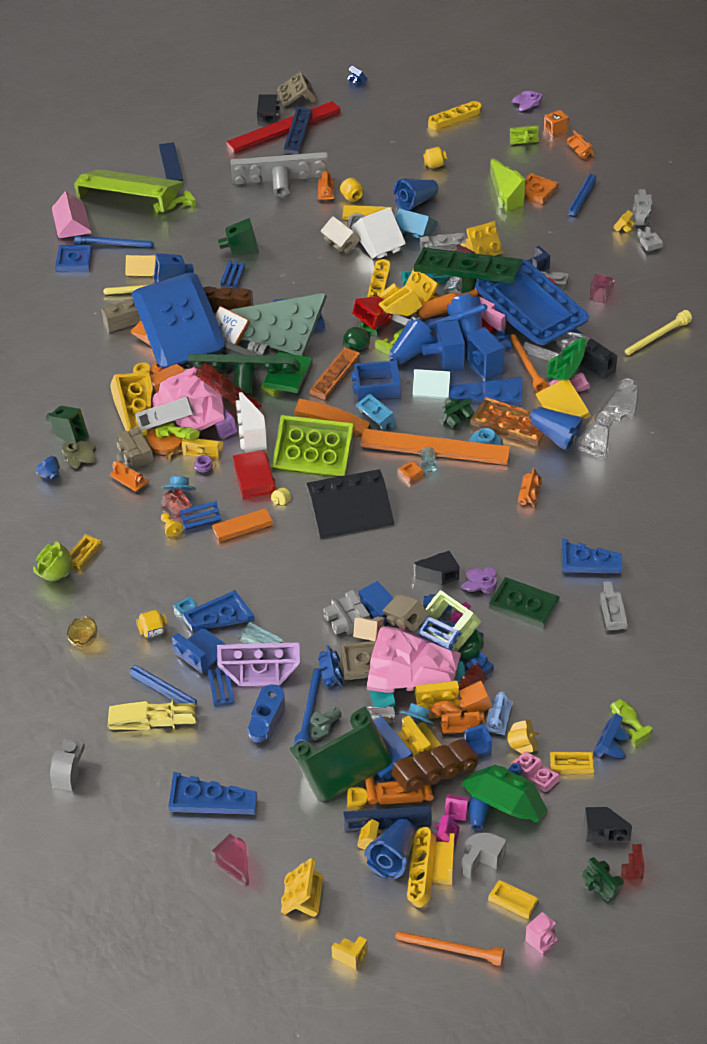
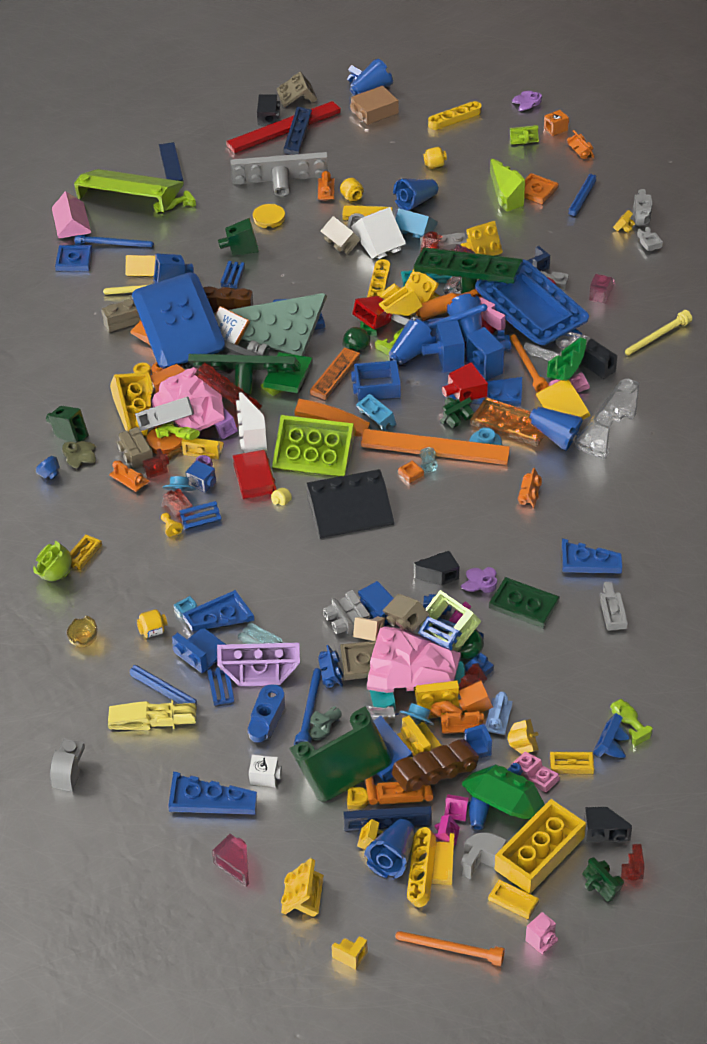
orange tile [212,508,273,542] -> none
light aqua slope [413,369,452,399] -> none
none -> clear red bracket [142,448,169,479]
none -> blue brick [186,460,216,493]
none -> white brick [249,755,282,787]
none -> yellow tile [253,204,285,228]
none -> blue cone [350,59,393,96]
none -> medium nougat brick [350,86,399,125]
none -> clear red bracket [420,231,442,253]
none -> red torso [442,362,488,402]
none -> yellow brick [495,799,586,894]

